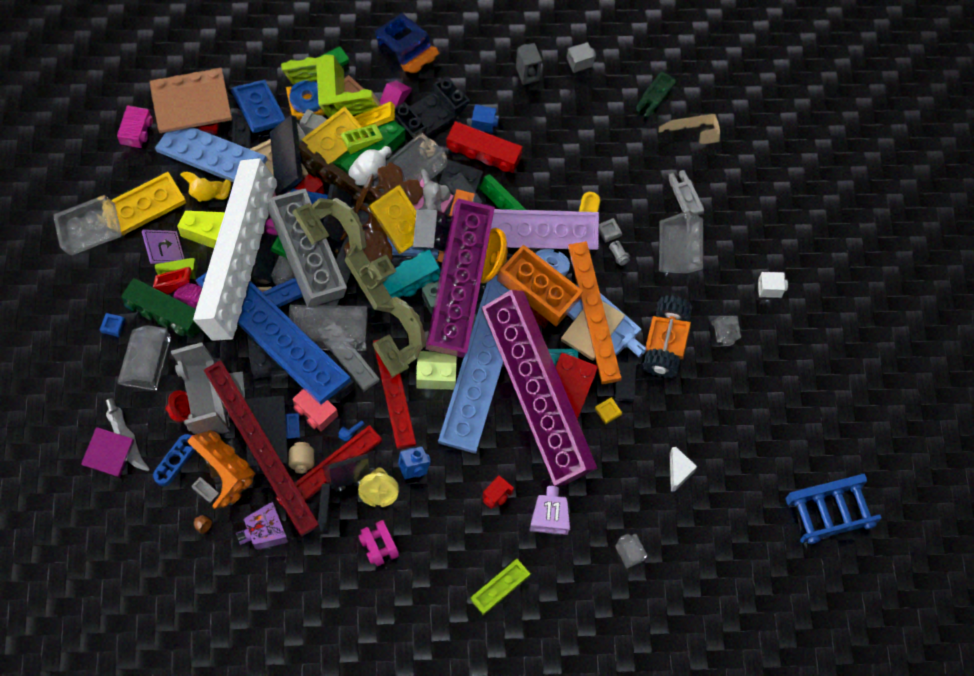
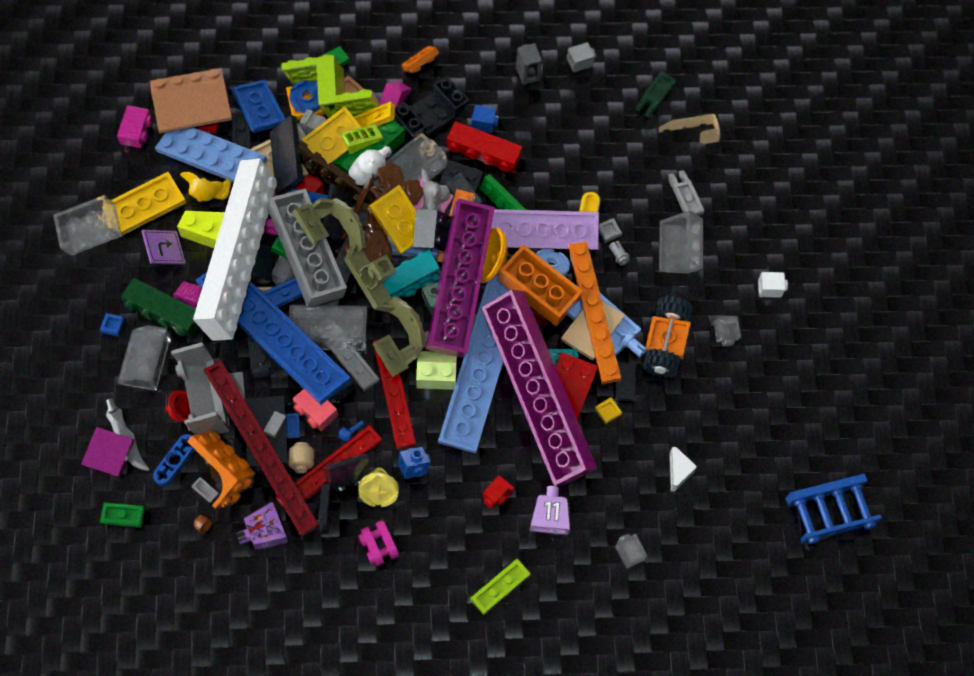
red slope [153,266,191,294] -> none
lime slope [155,258,197,279] -> none
clear blue window [375,13,431,65] -> none
none -> green plate [100,503,145,528]
none -> light grey piece [263,411,286,438]

